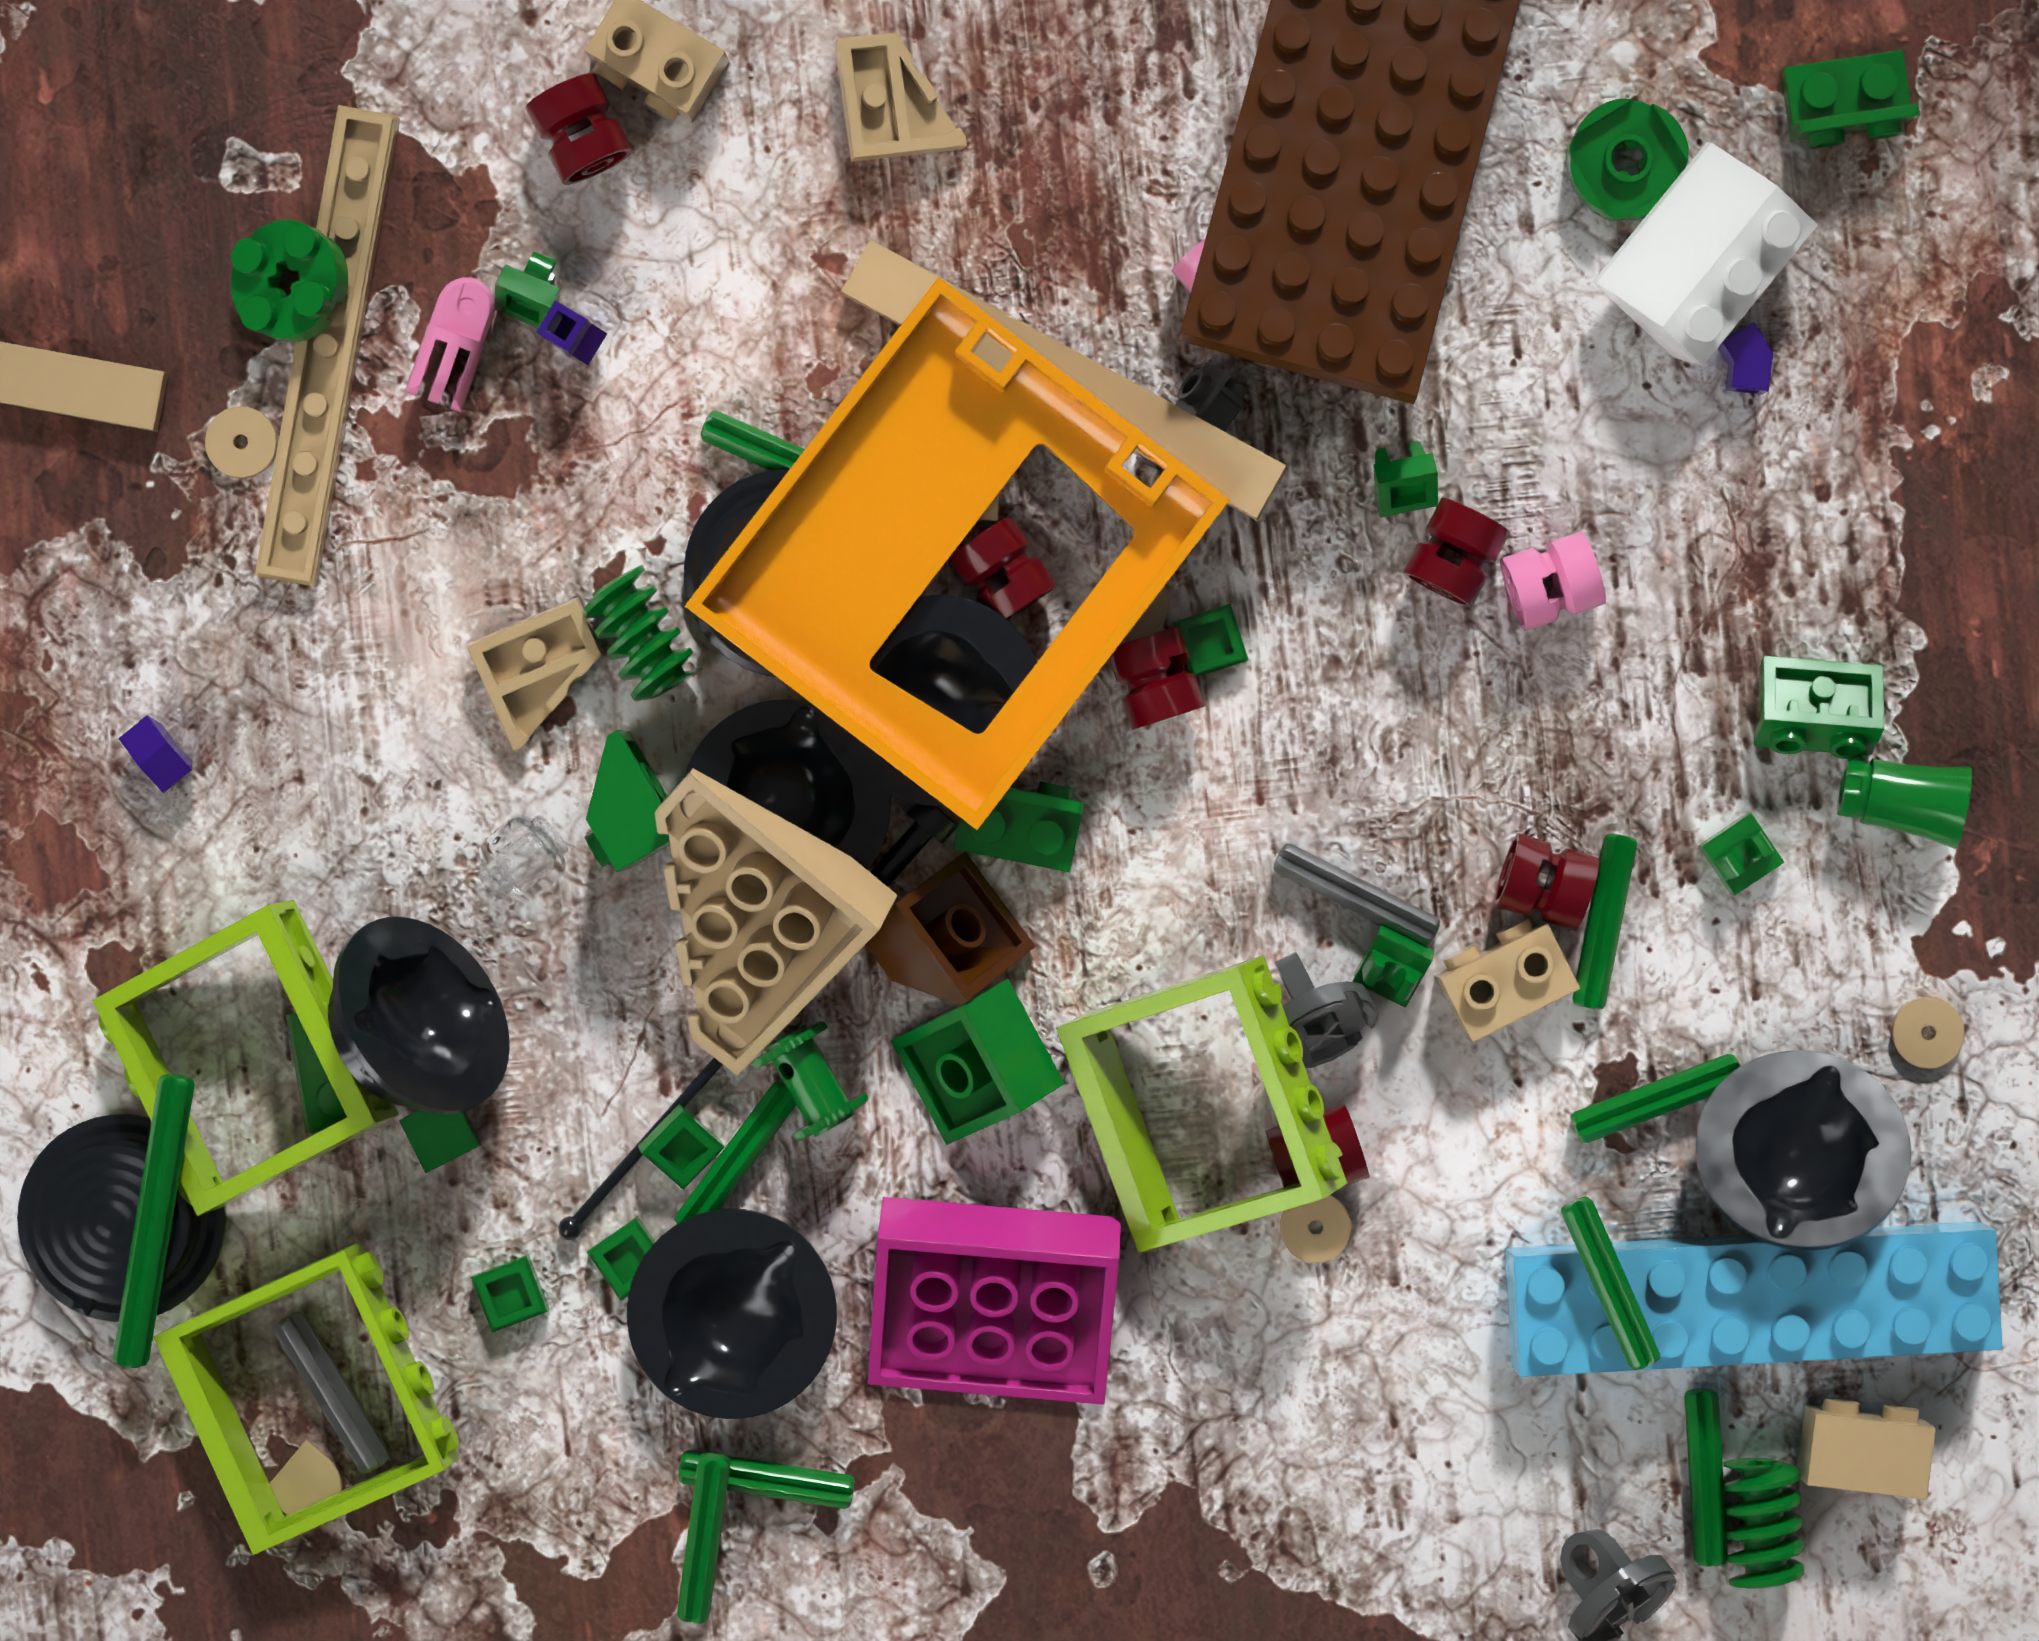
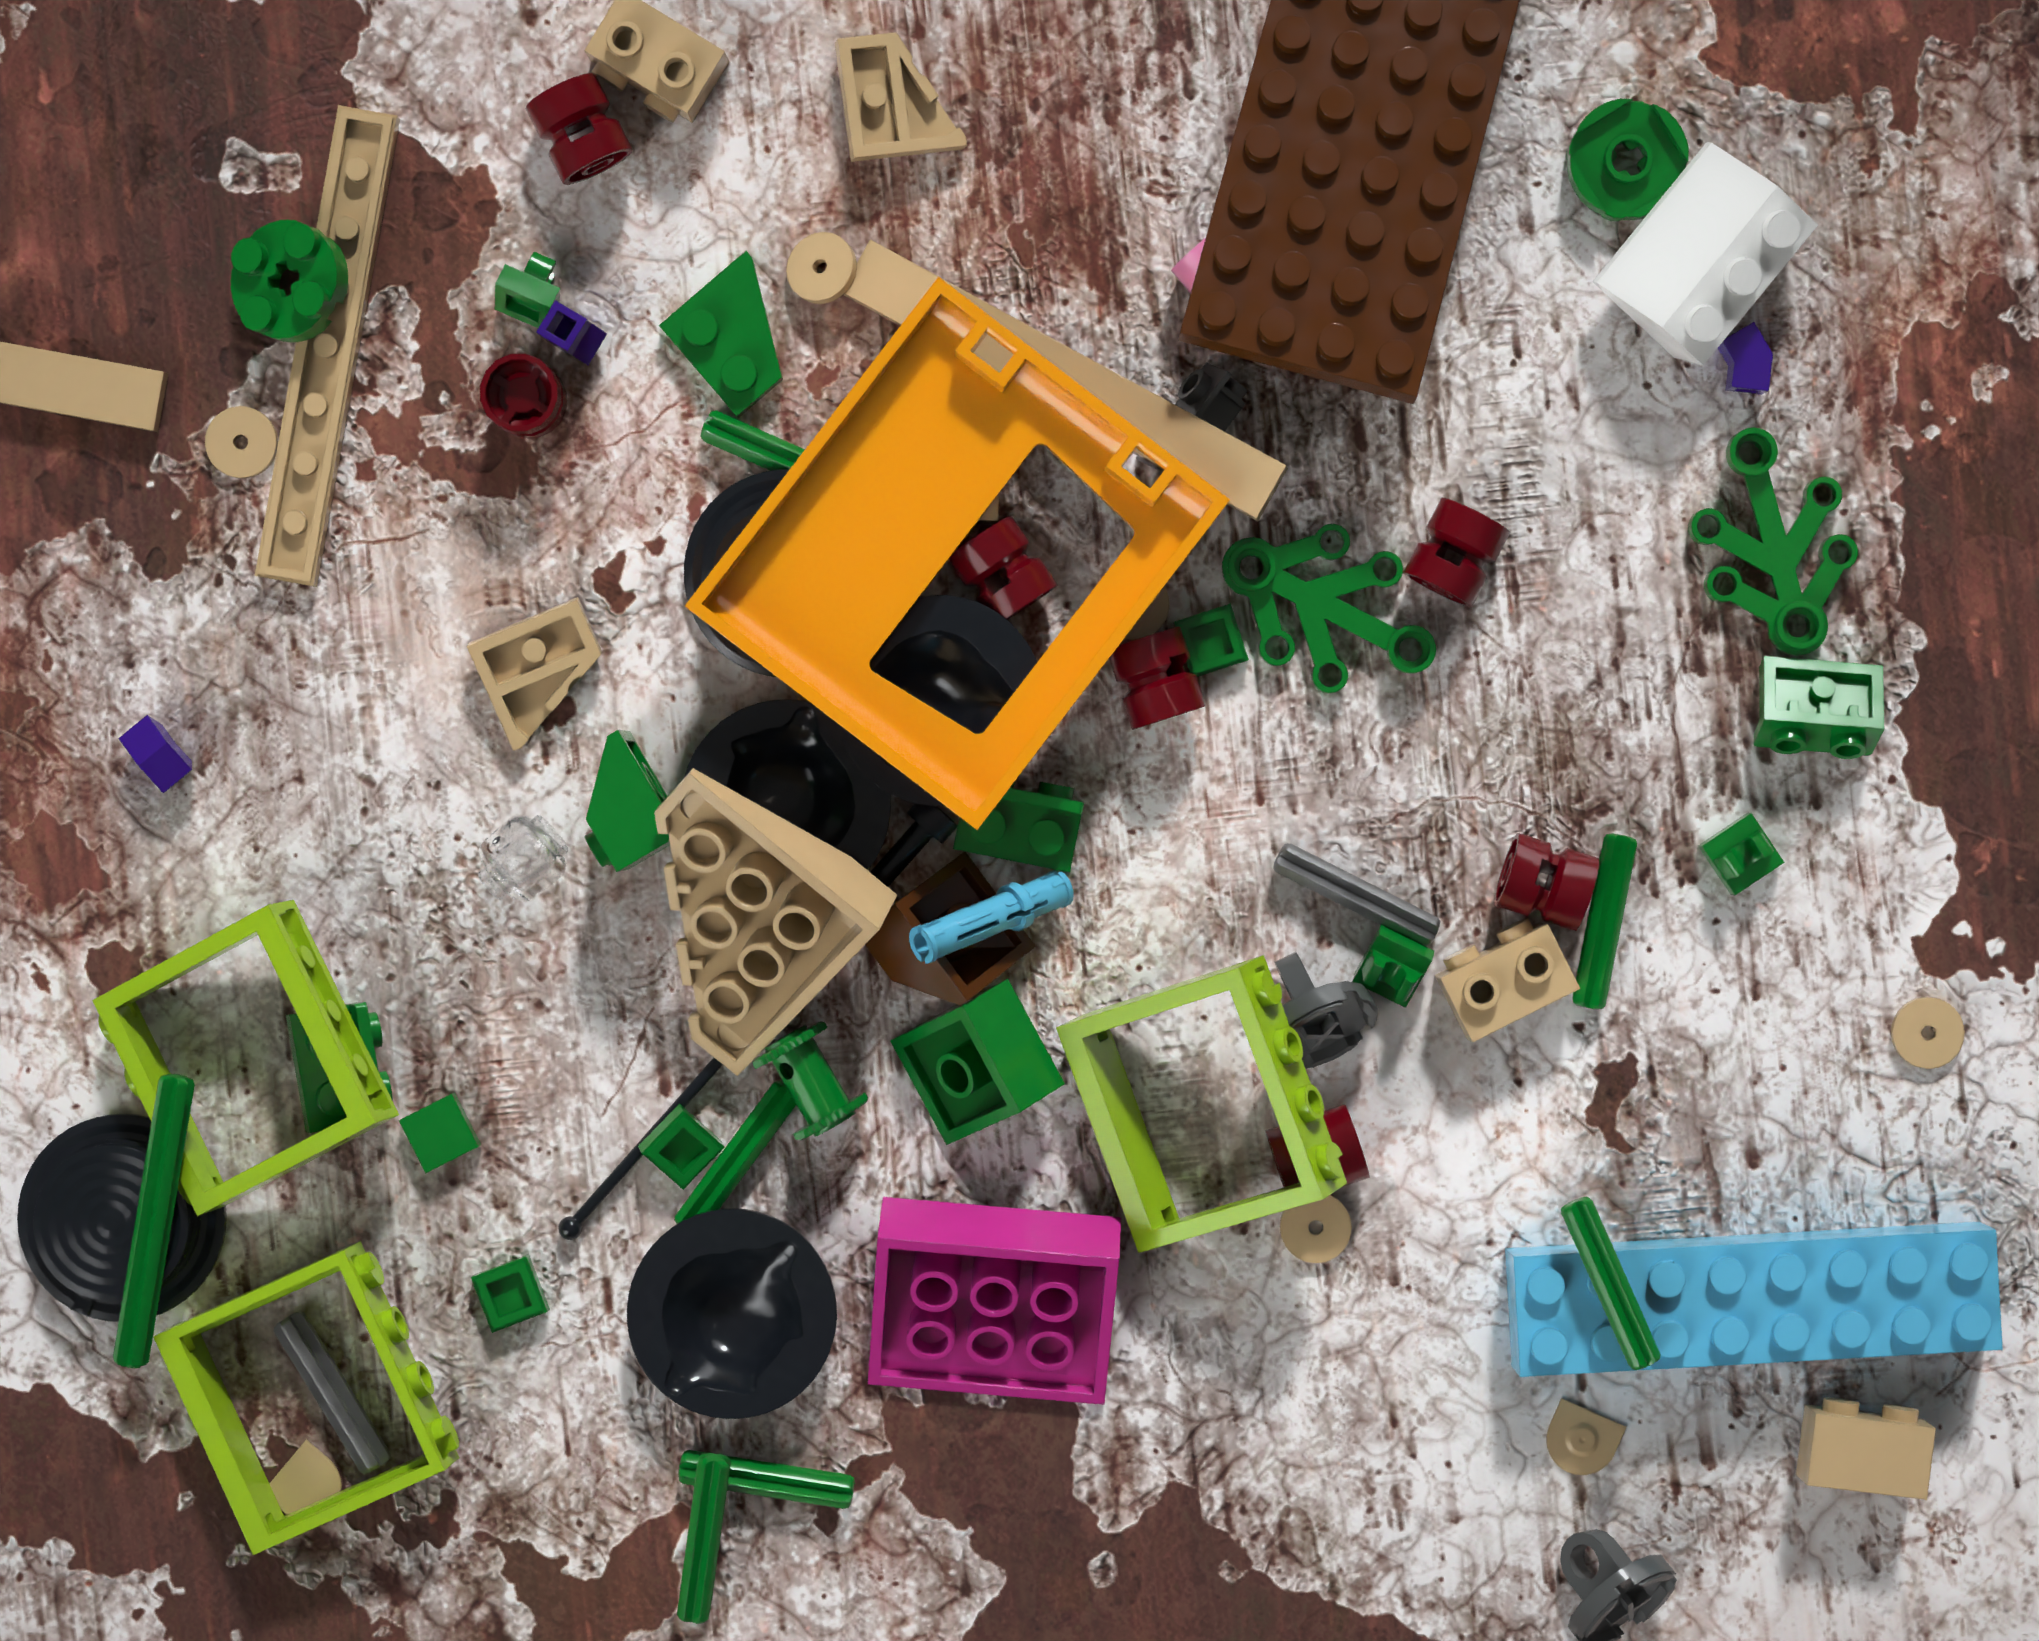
black piece [328,917,510,1114] -> none
bright pink arm [405,277,495,412] -> none
green piece [582,565,703,701] -> none
green tile [587,1216,655,1301] -> none
green tile [1373,442,1438,518] -> none
bright pink wheel [1500,531,1606,631] -> none
green axle [1571,1054,1741,1143] -> none
green axle [1684,1388,1728,1567] -> none
black piece [1696,1050,1911,1251] -> none
green piece [1723,1458,1805,1589] -> none
green bracket [1780,50,1920,149] -> none
green plant [1837,759,1972,849] -> none
none -> dark red wheel [480,354,567,438]
none -> green wing [659,251,783,418]
none -> tan wheel [786,232,857,304]
none -> medium azure pin [909,870,1074,964]
none -> green plant [1222,524,1436,693]
none -> tan piece [1546,1398,1627,1475]
none -> green plant [1688,427,1858,656]

